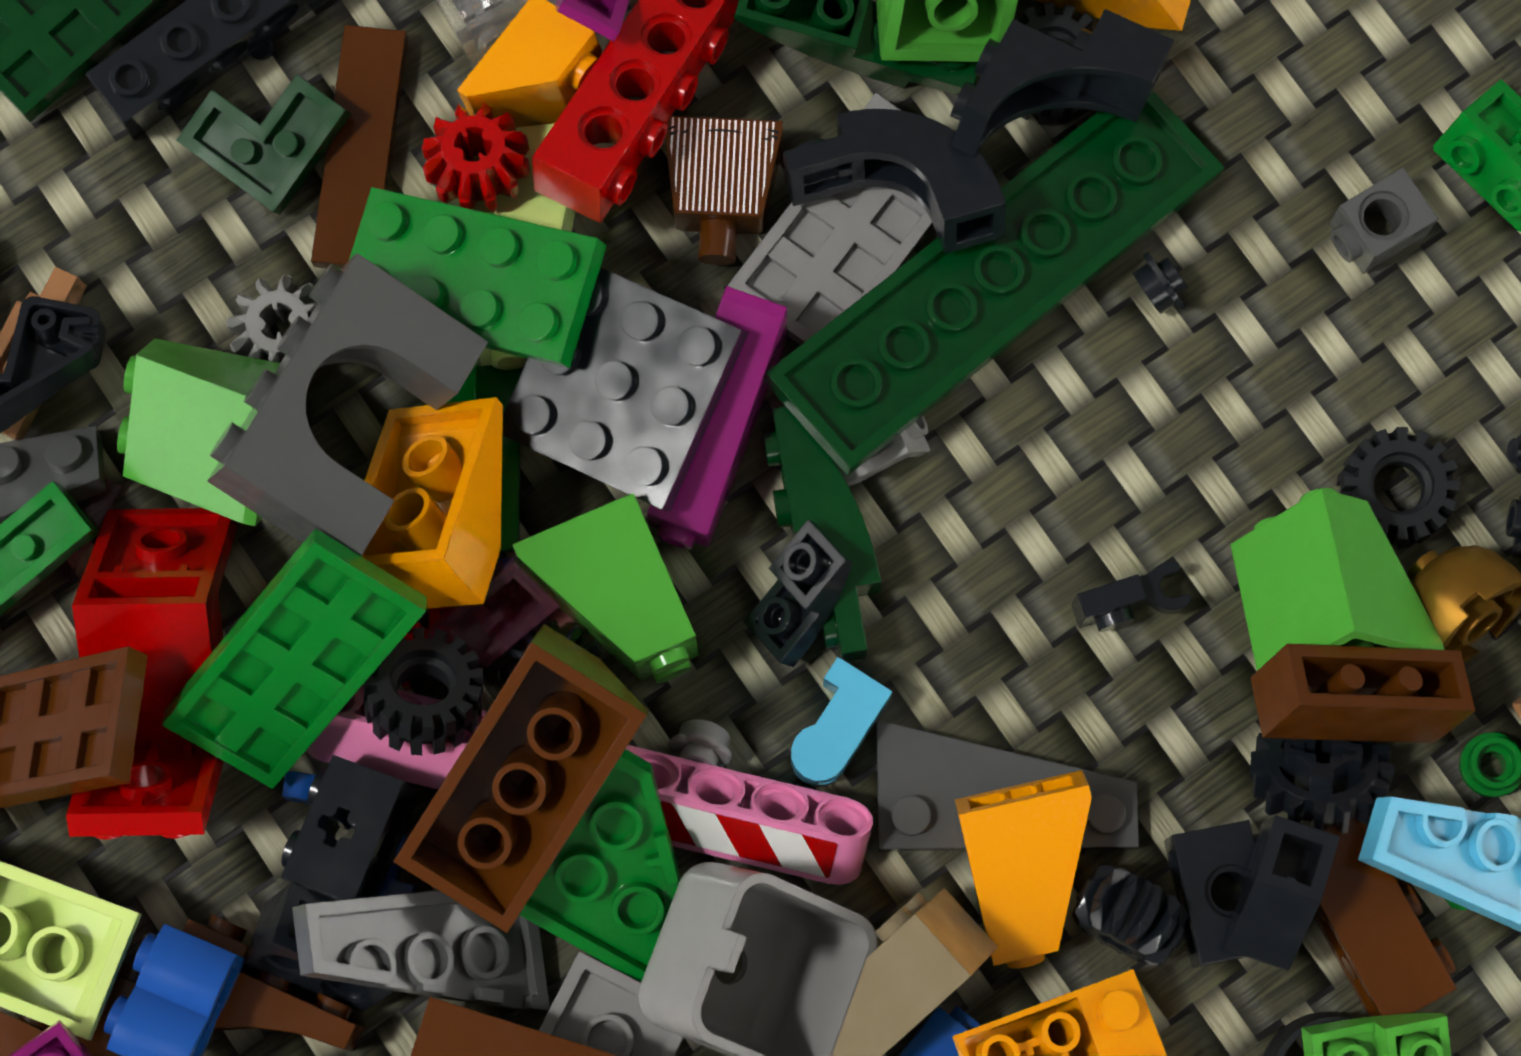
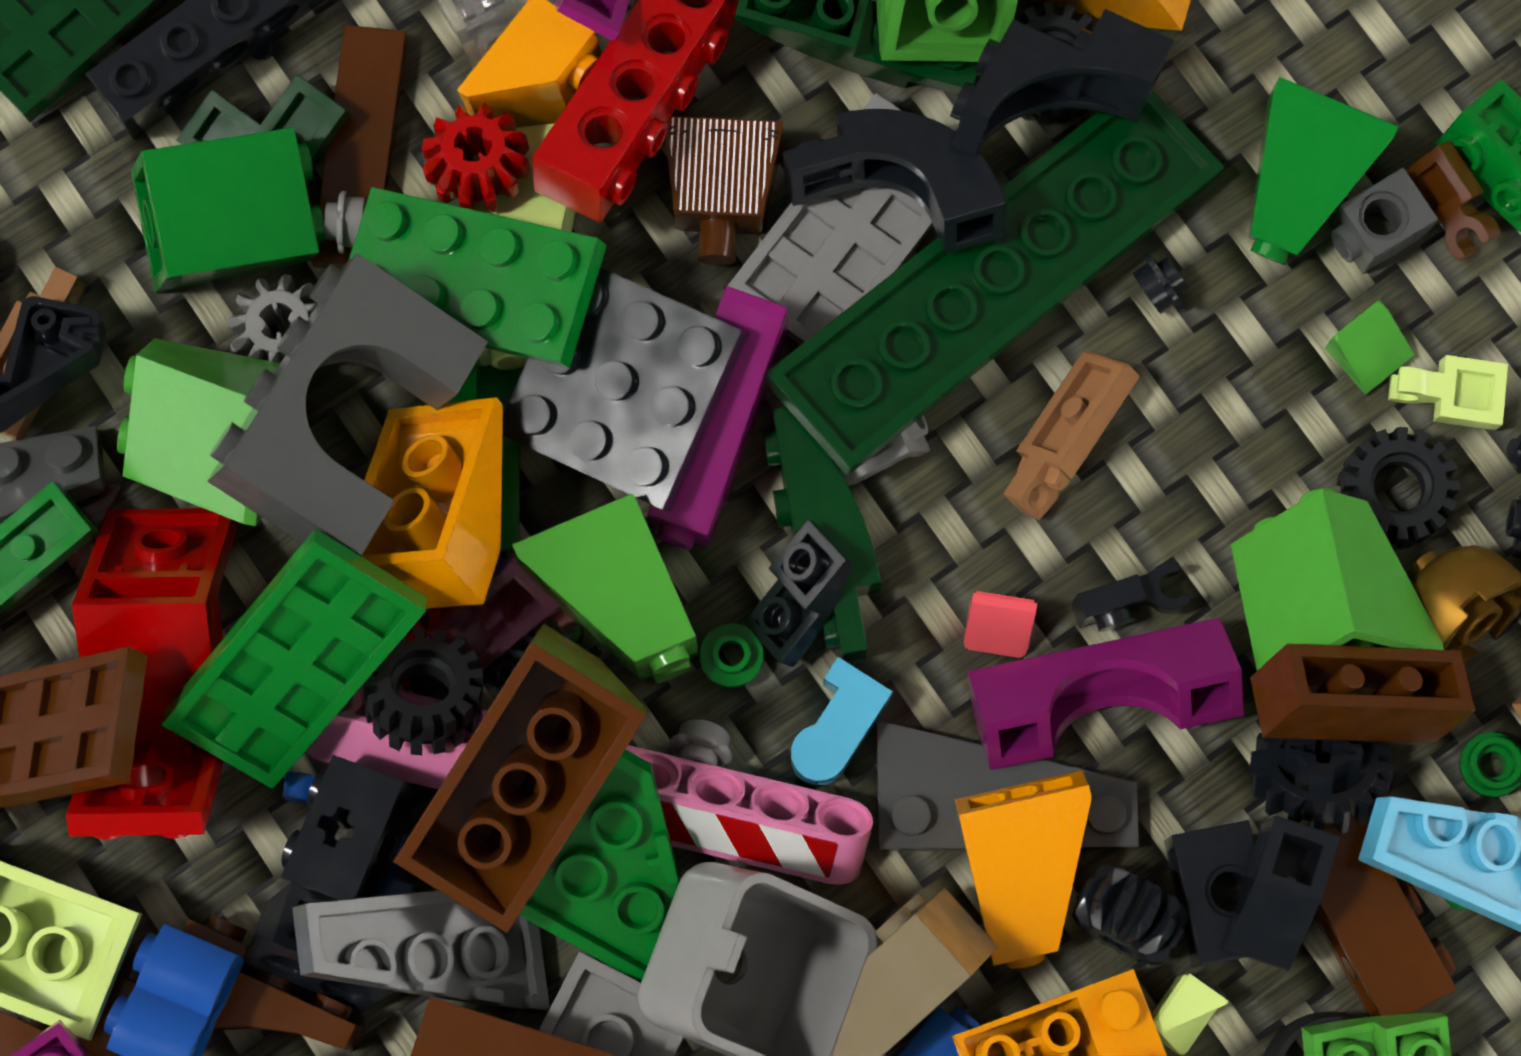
none -> green slope [130,127,325,293]
none -> light grey plate [324,191,366,253]
none -> green plate [699,623,764,688]
none -> coral slope [963,591,1037,658]
none -> magenta arch [968,618,1244,770]
none -> medium nougat hinge [1003,351,1140,520]
none -> yellowish green slope [1151,973,1228,1055]
none -> green slope [1248,77,1398,265]
none -> bright green slope [1325,300,1415,396]
none -> yellowish green plate [1388,355,1508,431]
none -> reddish brown plate [1406,140,1501,261]

